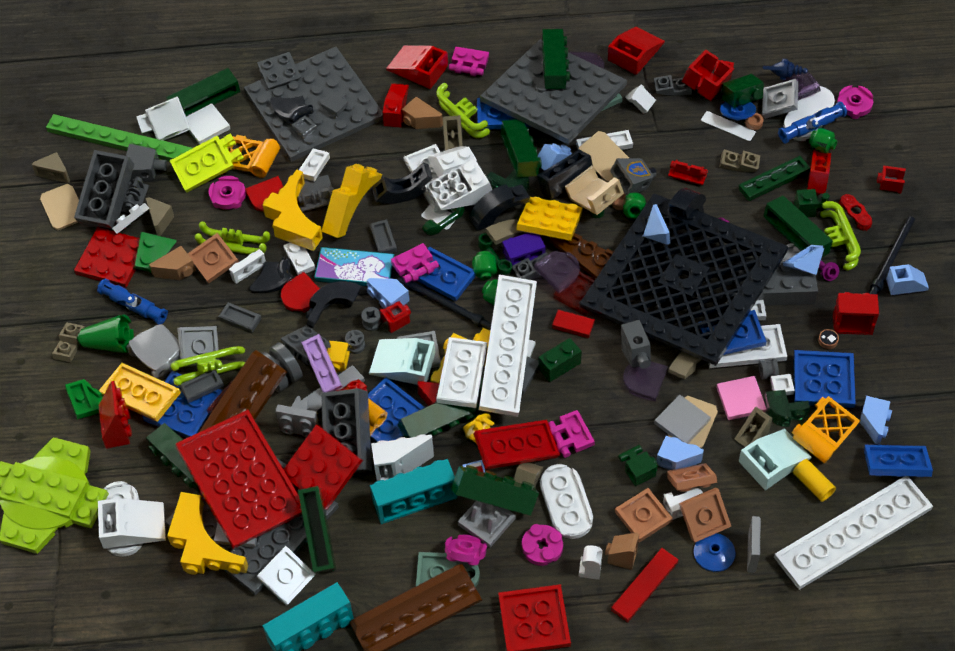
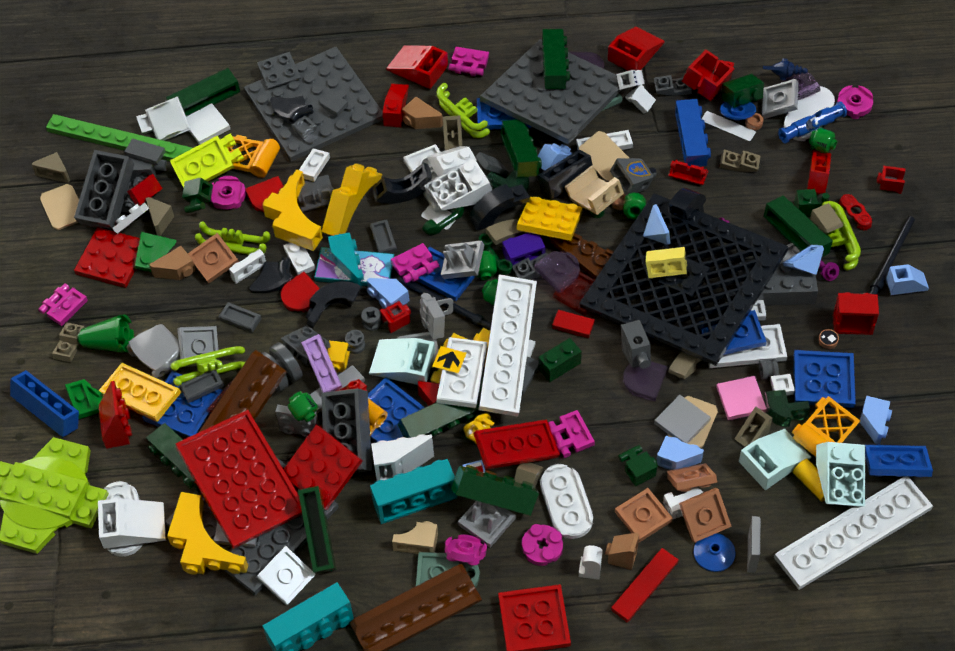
blue piece [97,278,168,325] -> none
dark green plate [739,156,810,201] -> none
none -> blue brick [10,370,79,437]
none -> dark pink plate [38,283,88,326]
none -> dark grey tile [124,138,166,165]
none -> red tile [127,174,162,206]
none -> dark green brick [182,177,213,213]
none -> green head [288,391,318,422]
none -> teal slope [328,232,364,288]
none -> tan arch [392,521,438,554]
none -> light grey piece [420,293,453,339]
none -> yellow sticker [432,346,467,373]
none -> light grey plate [441,241,484,279]
none -> dark grey tile [475,152,509,176]
none -> white leg [616,70,645,90]
none -> light yellow hinge [646,247,687,278]
none -> blue brick [675,99,711,166]
none -> dark tan slope [810,203,843,233]
none -> light aqua slope [816,442,865,507]

